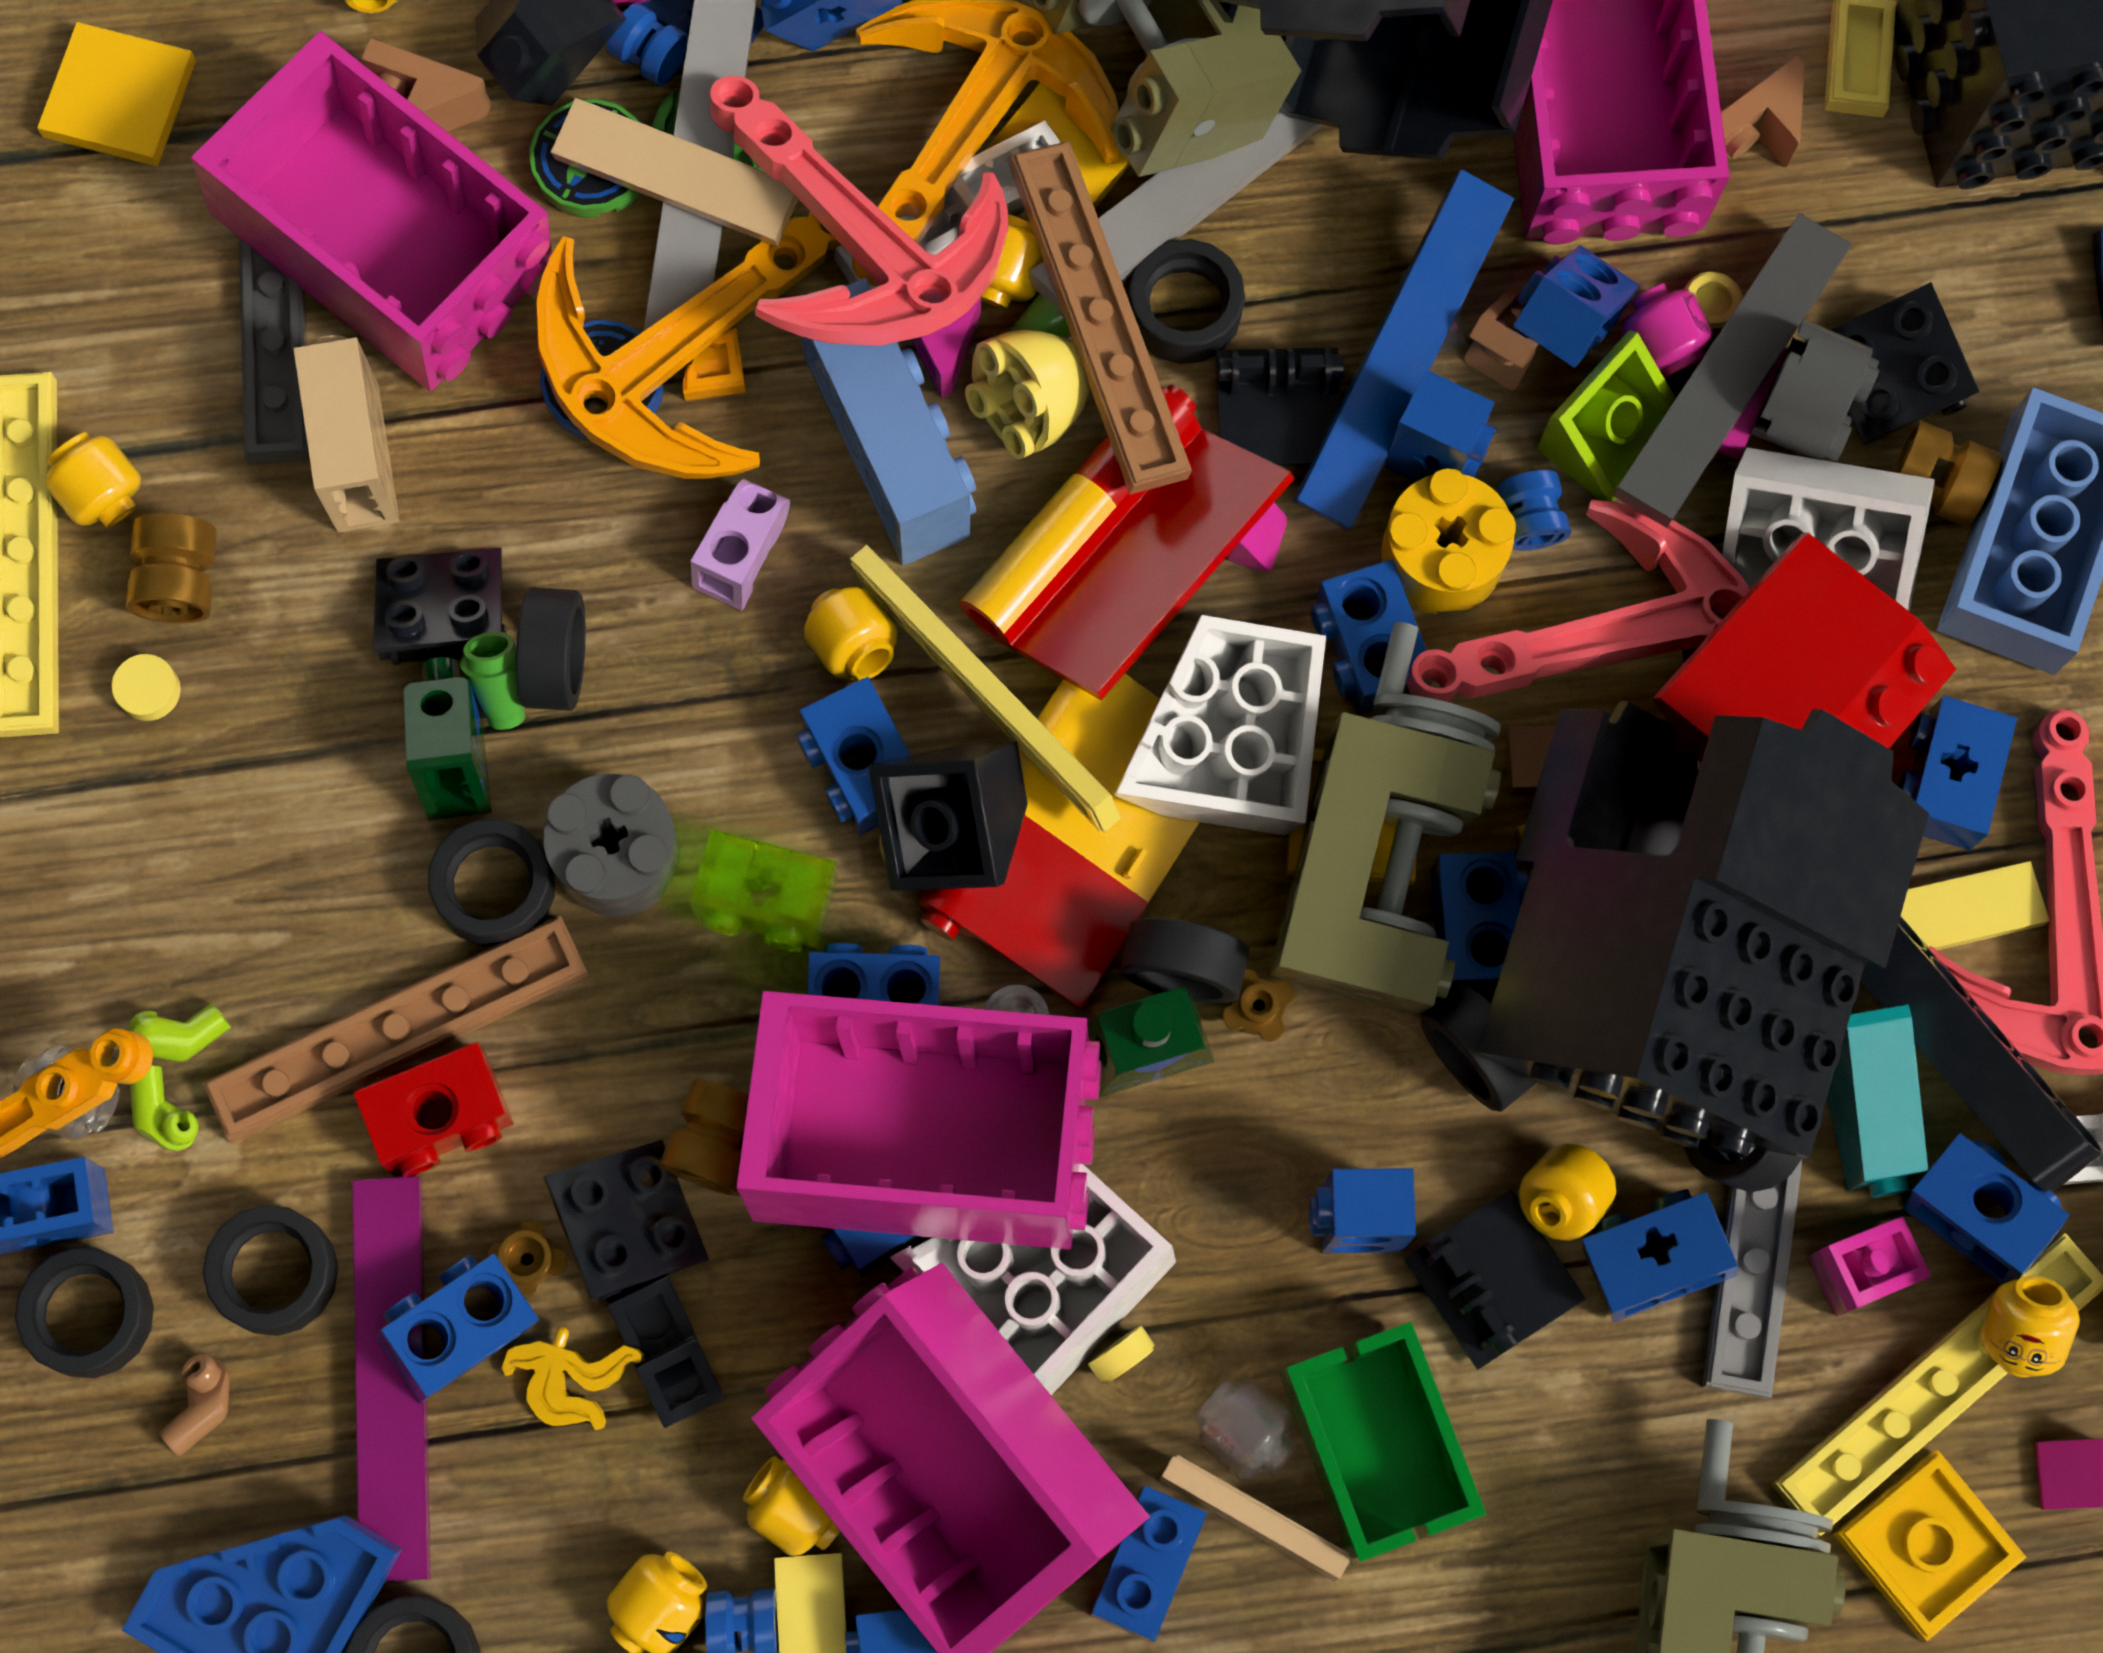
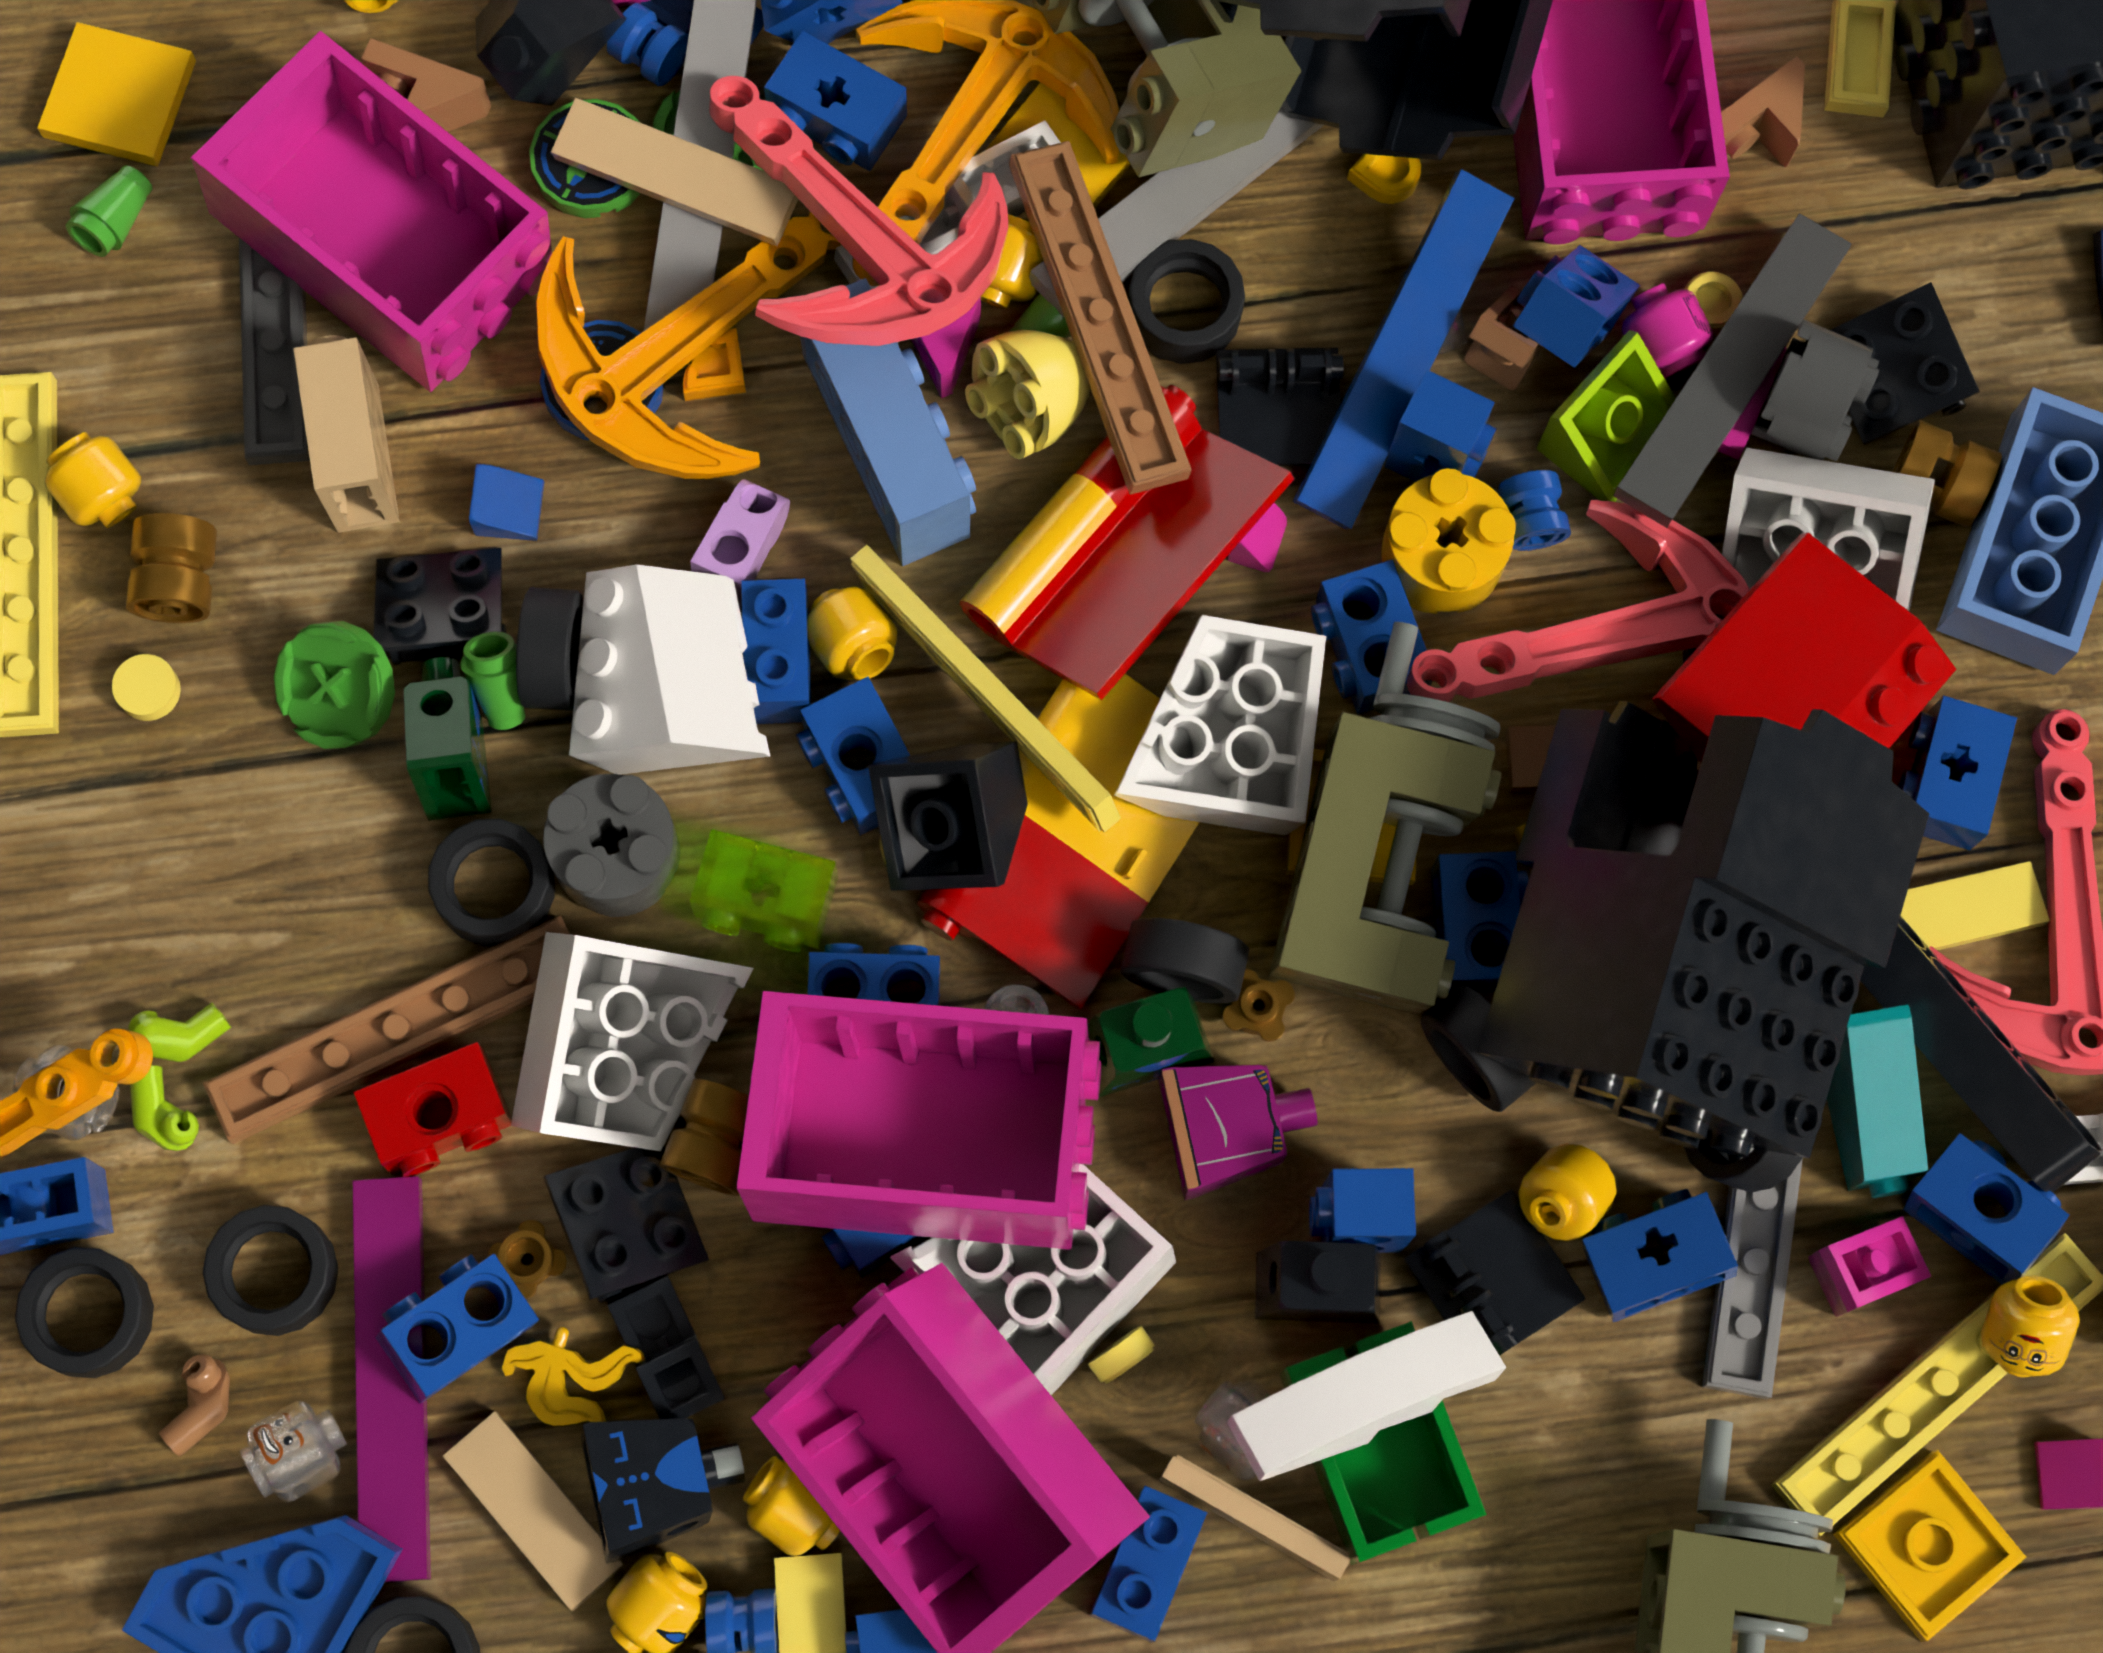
none -> bright green cone [65,165,153,257]
none -> clear head [240,1401,347,1502]
none -> bright green tile [274,621,395,749]
none -> tan tile [443,1411,625,1611]
none -> blue slope [469,464,544,541]
none -> white wedge [511,932,754,1151]
none -> white wedge [569,564,770,774]
none -> black torso [581,1418,745,1564]
none -> blue brick [741,578,812,724]
none -> blue brick [764,30,907,171]
none -> magenta torso [1158,1065,1318,1201]
none -> white slope [1227,1311,1506,1481]
none -> black torso [1255,1241,1381,1324]
none -> yellow tile [1347,154,1421,204]

